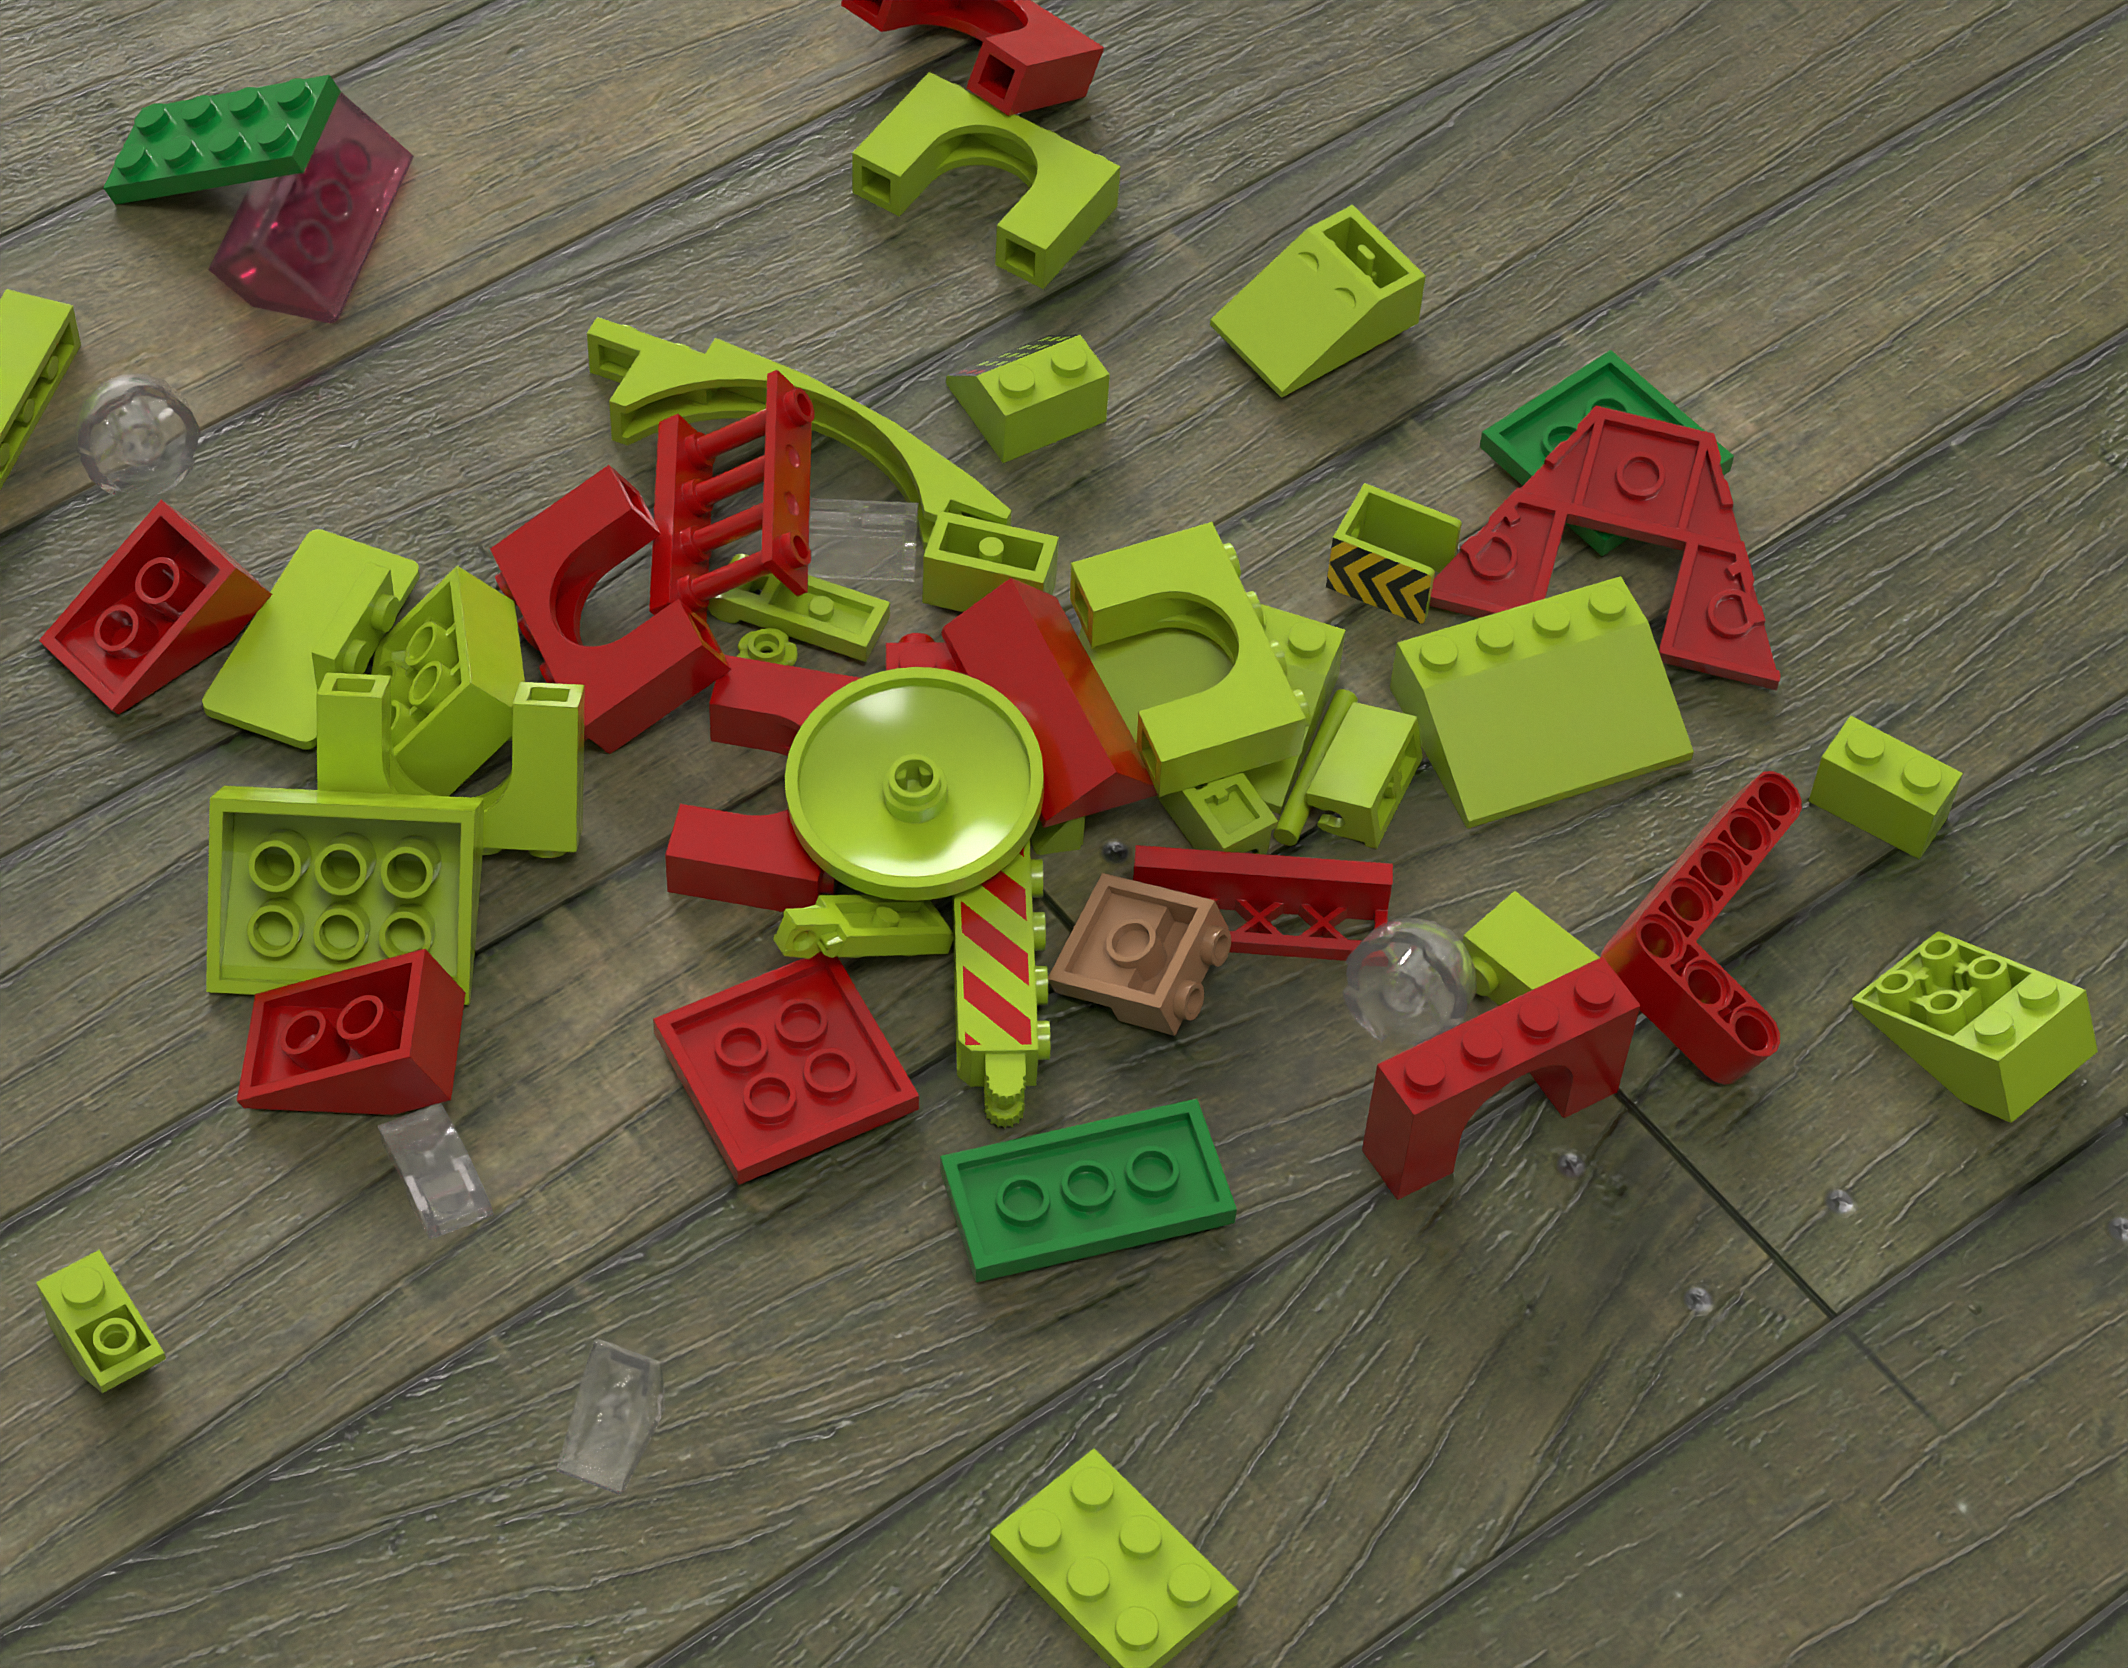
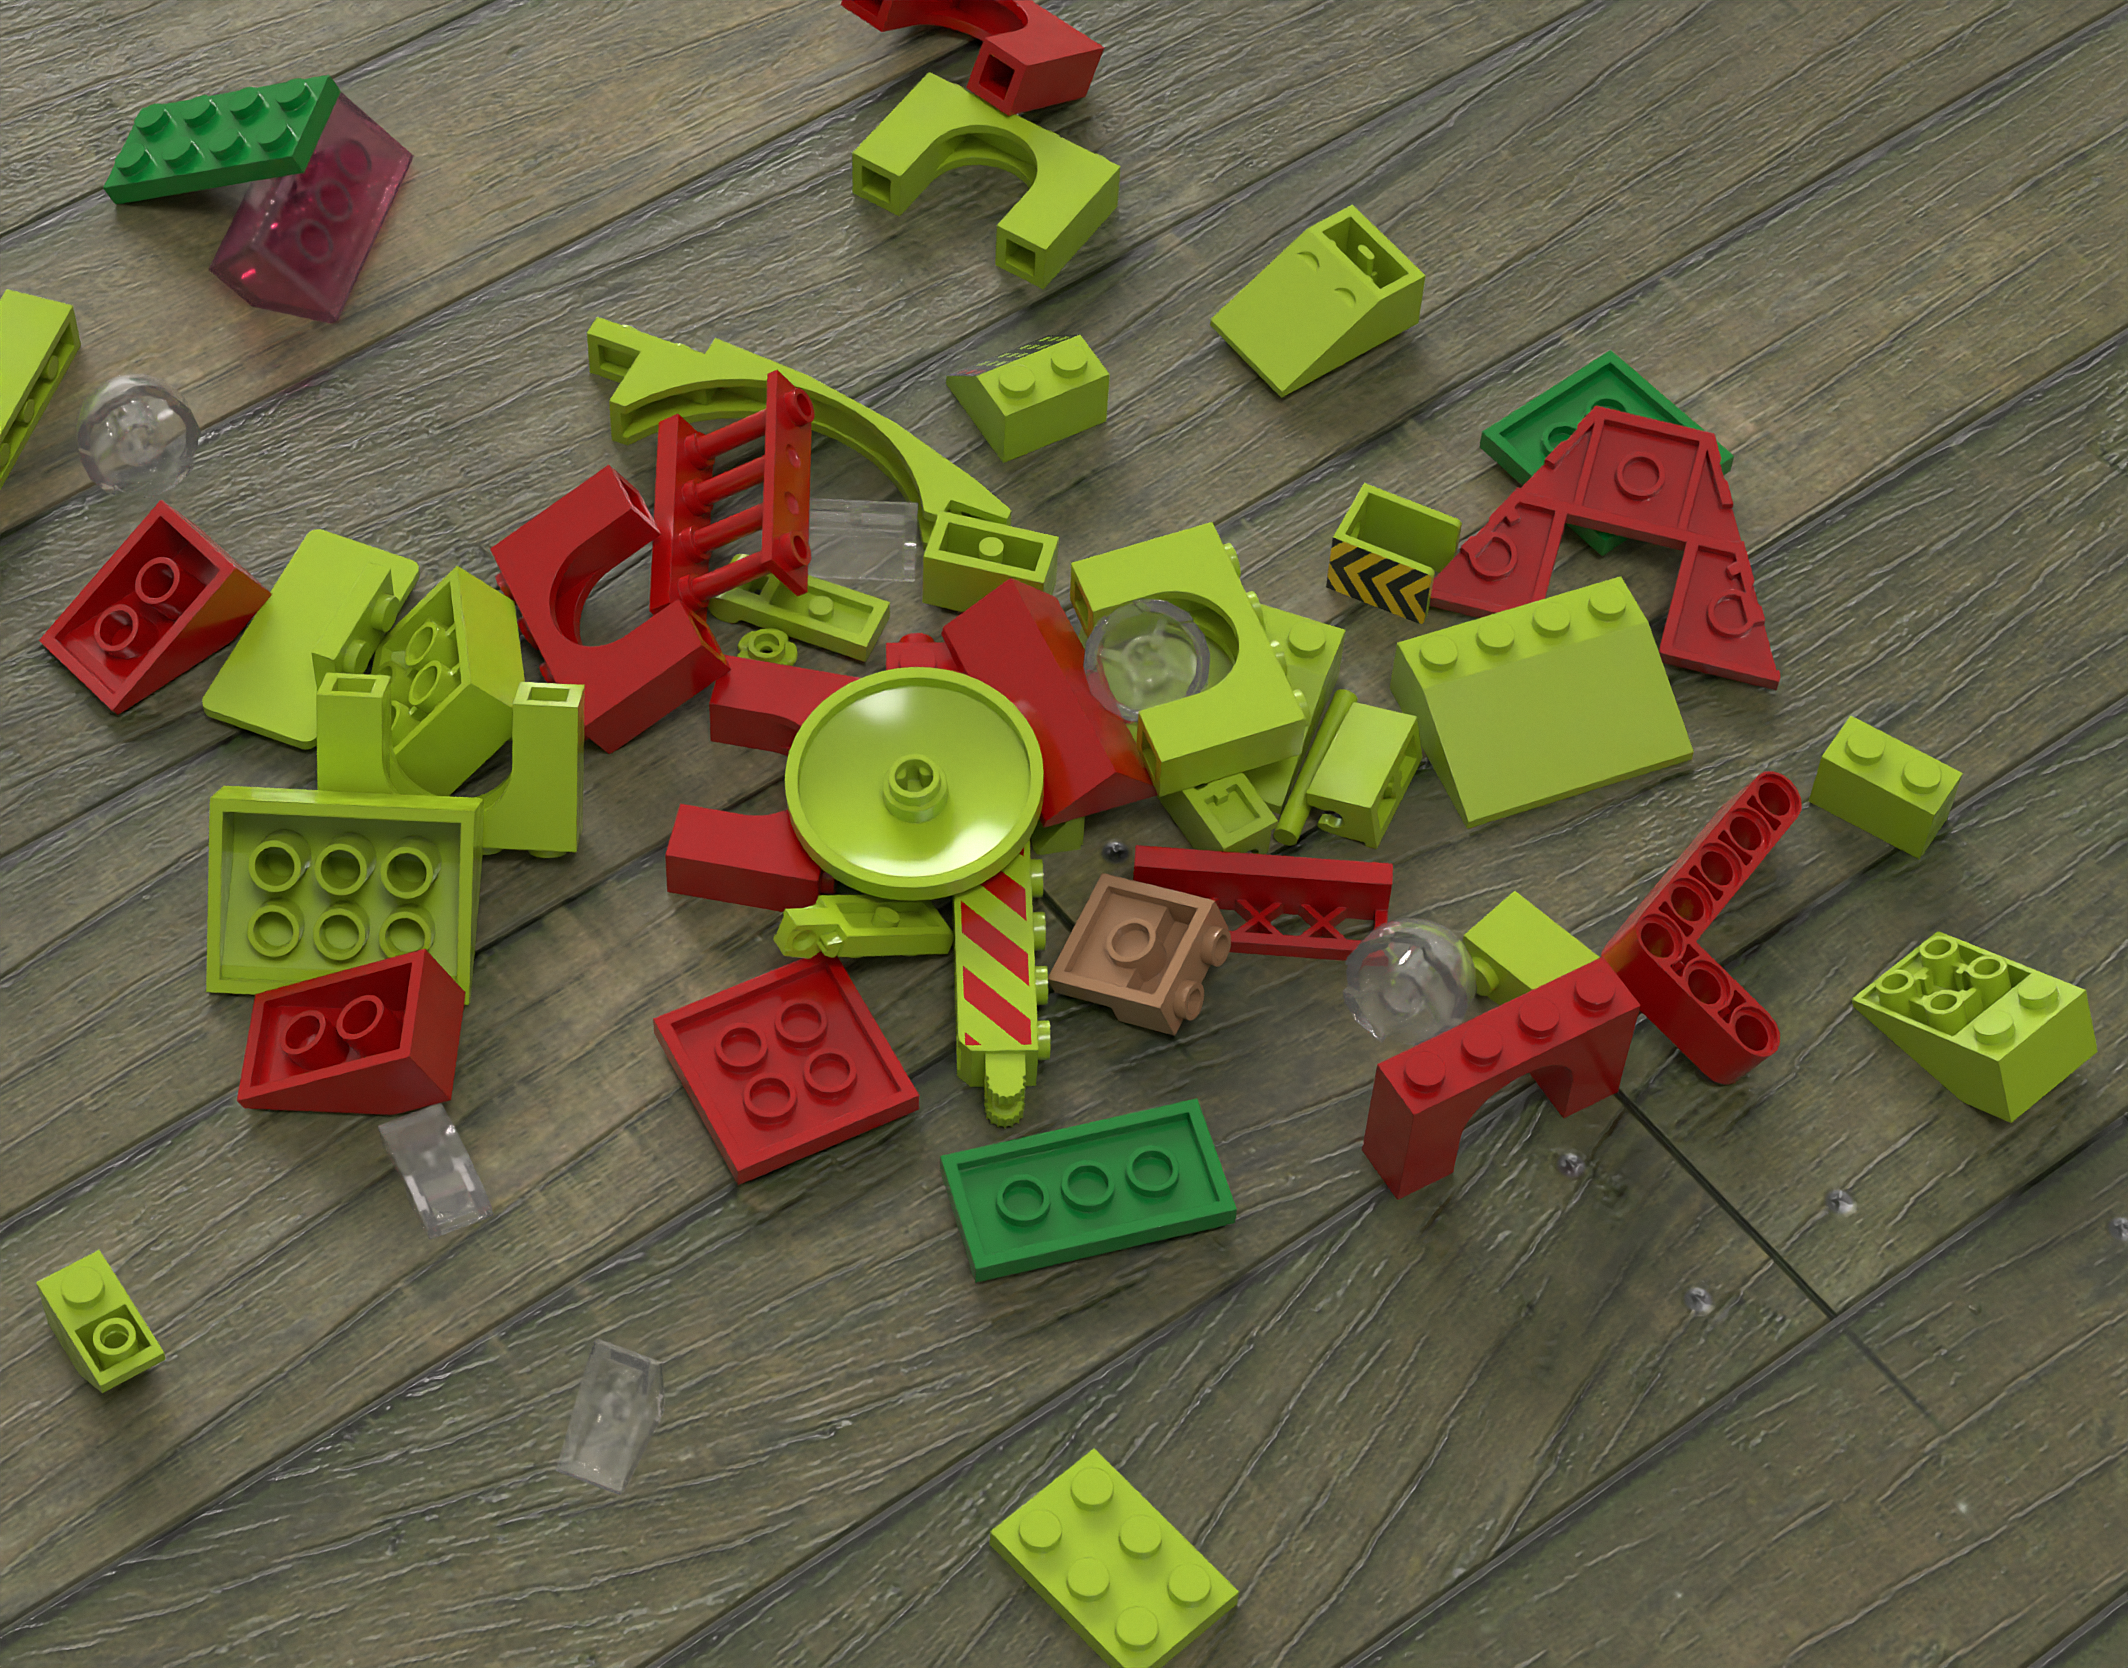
none -> clear cylinder [1083,598,1211,727]

